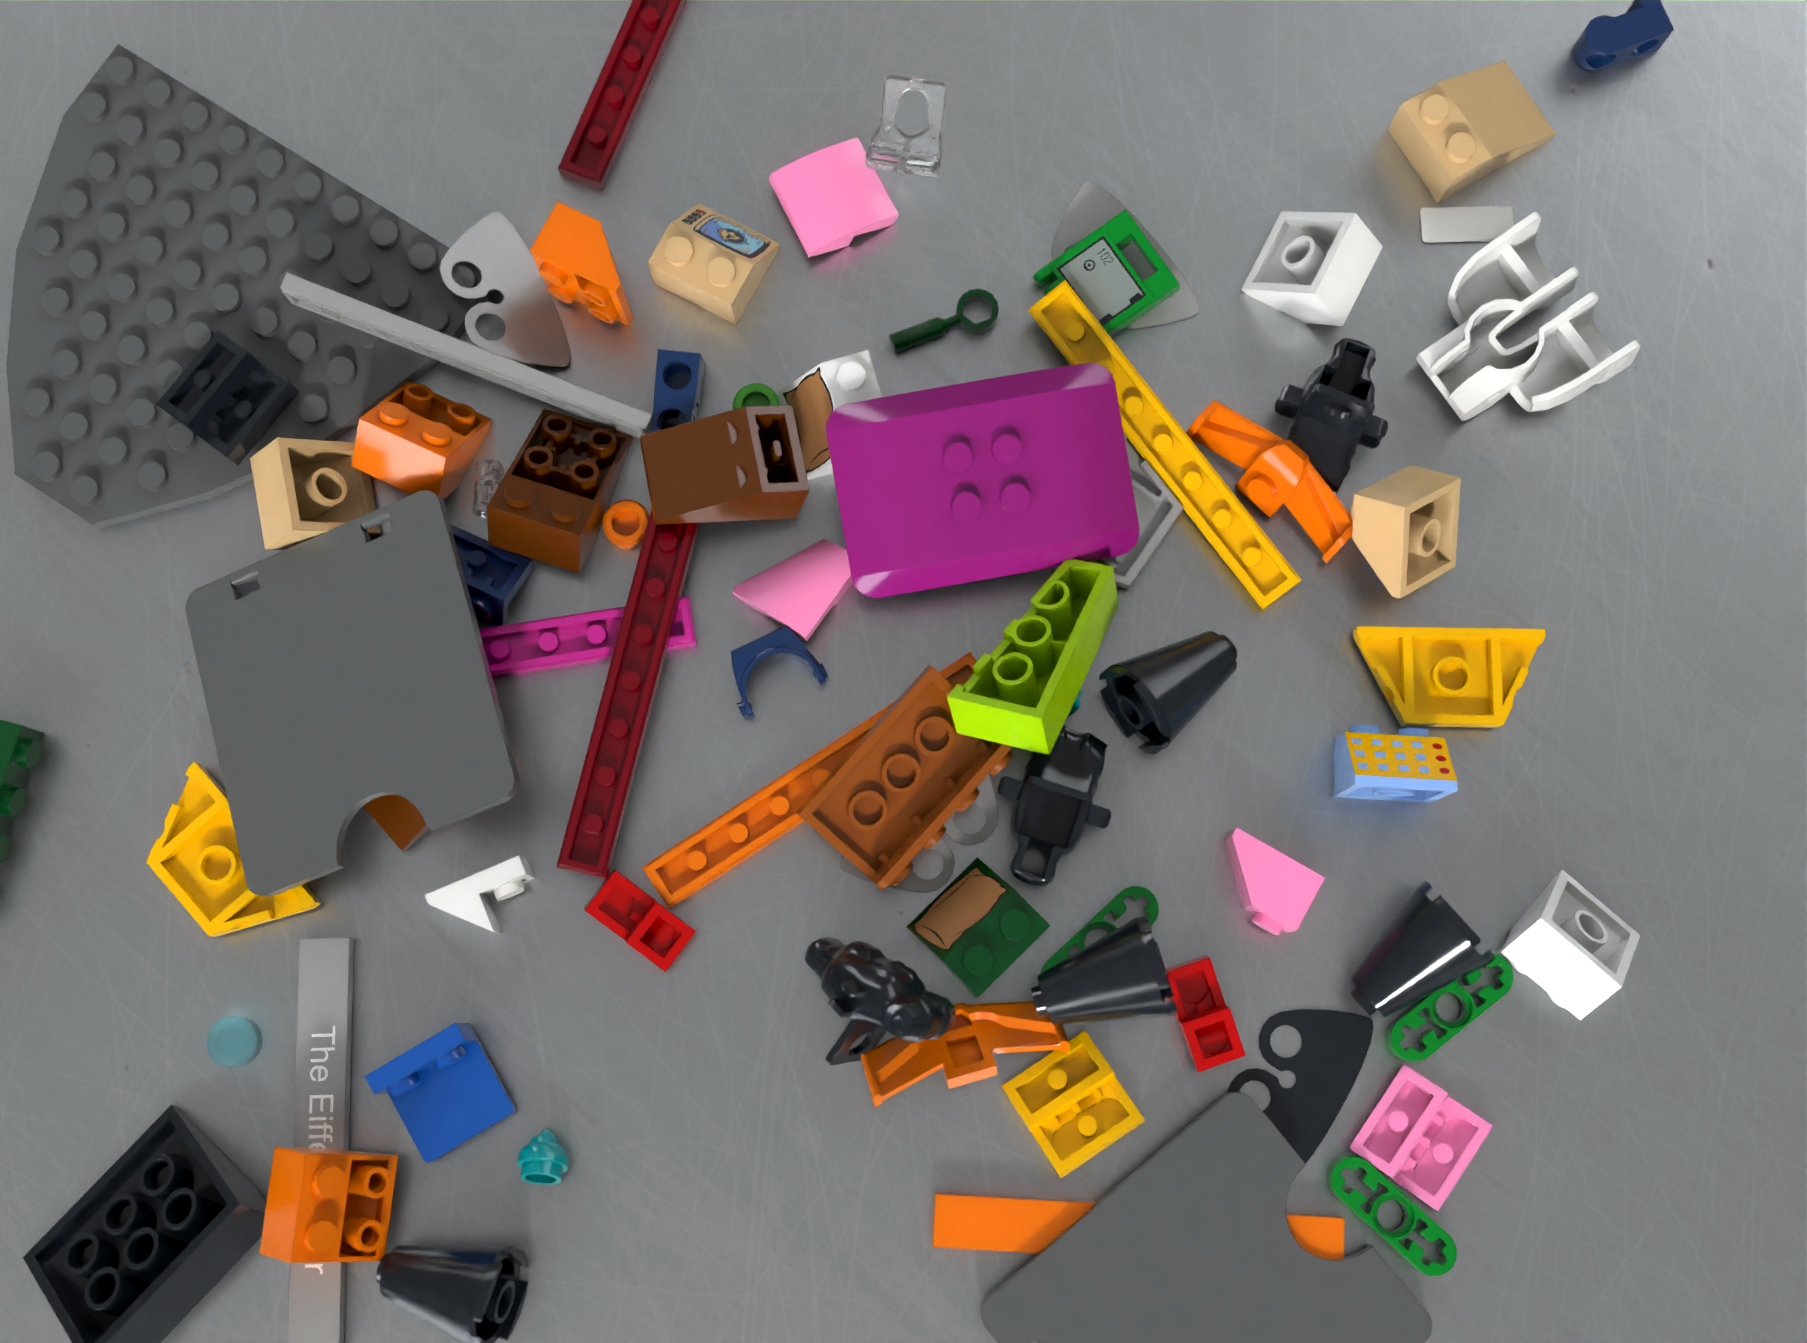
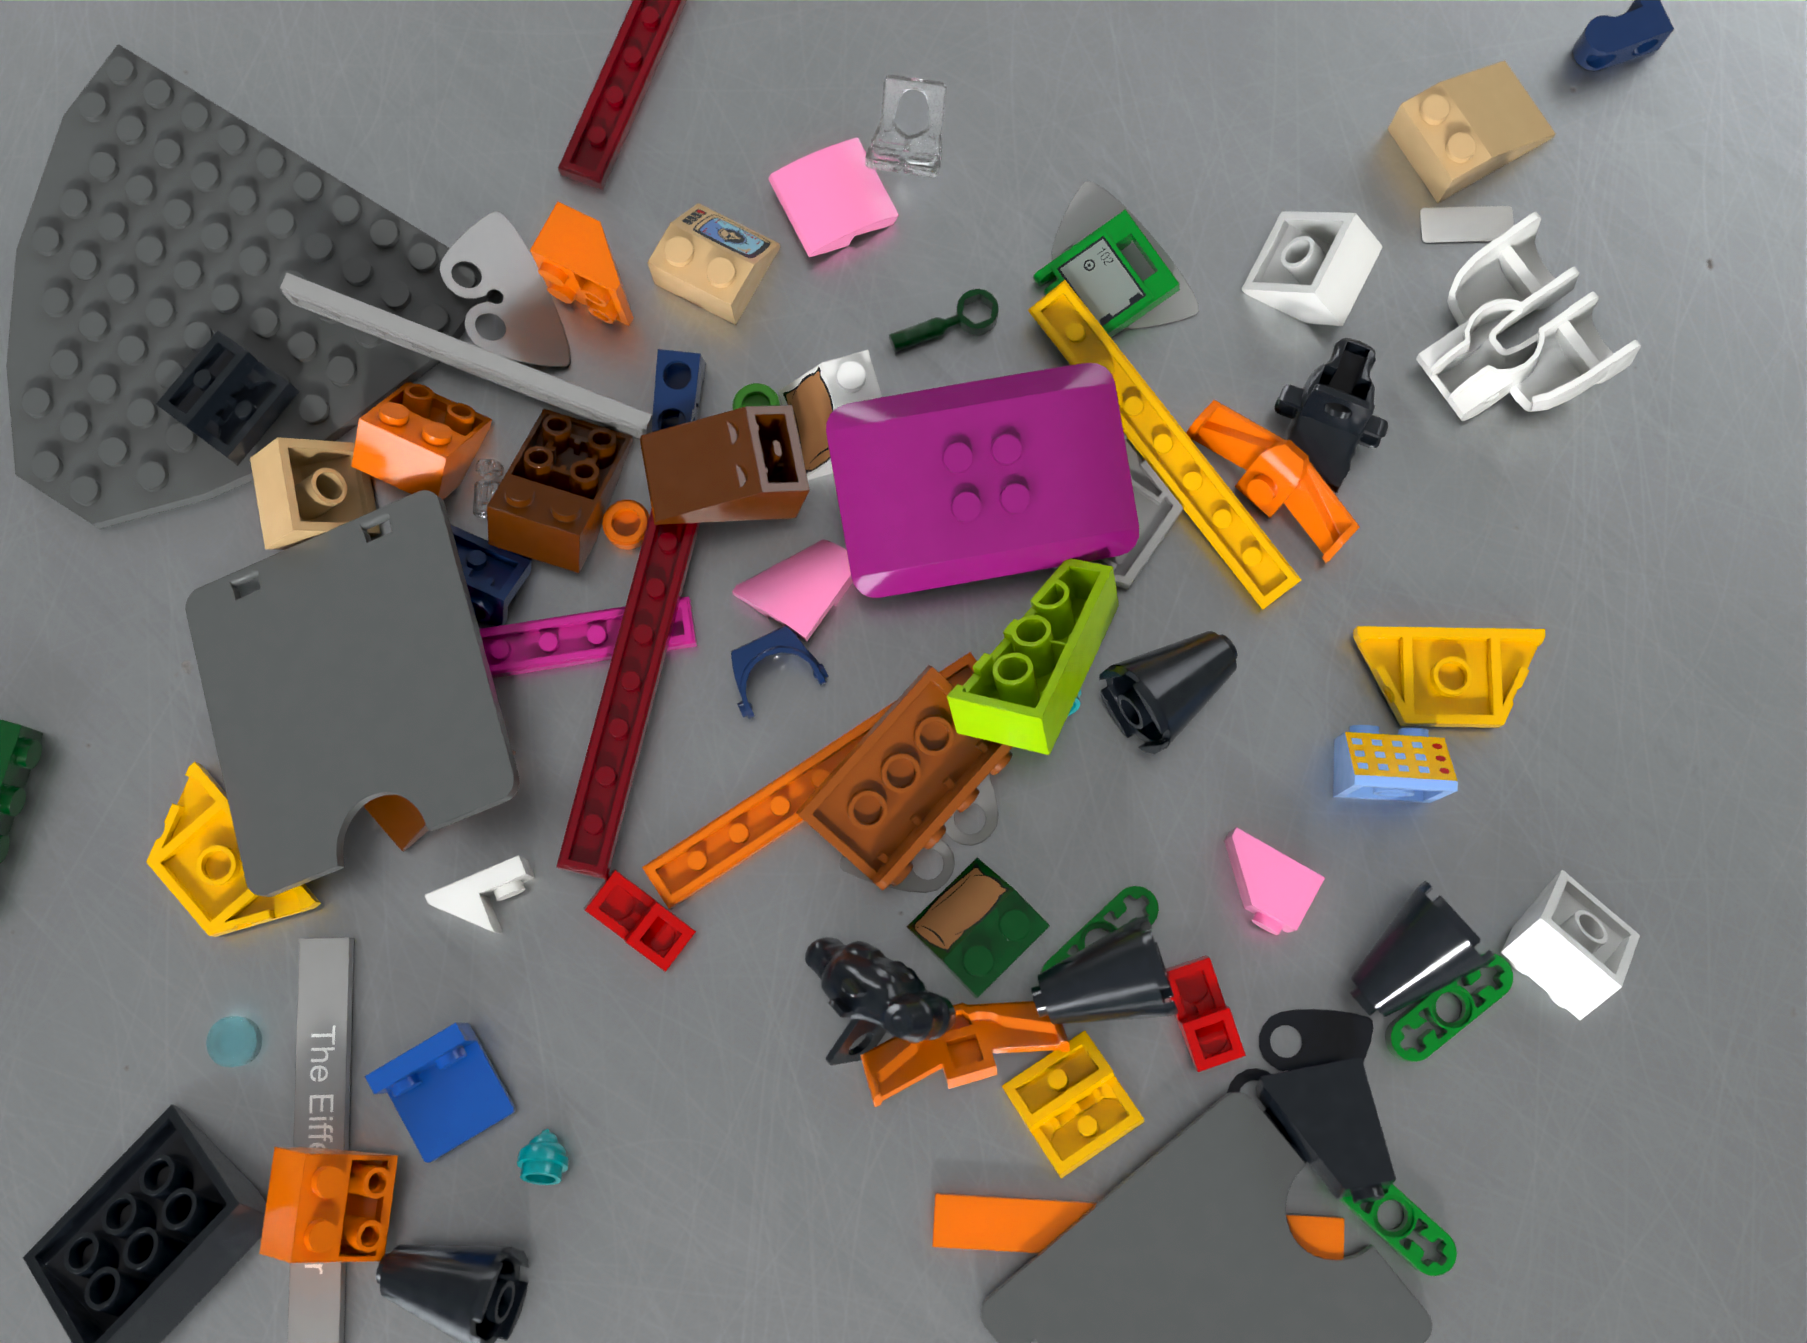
black piece [997,725,1111,886] -> none
bright pink slope [1349,1064,1493,1213] -> none
tan slope [1351,465,1461,599] -> none
none -> black slope [1255,1057,1396,1204]

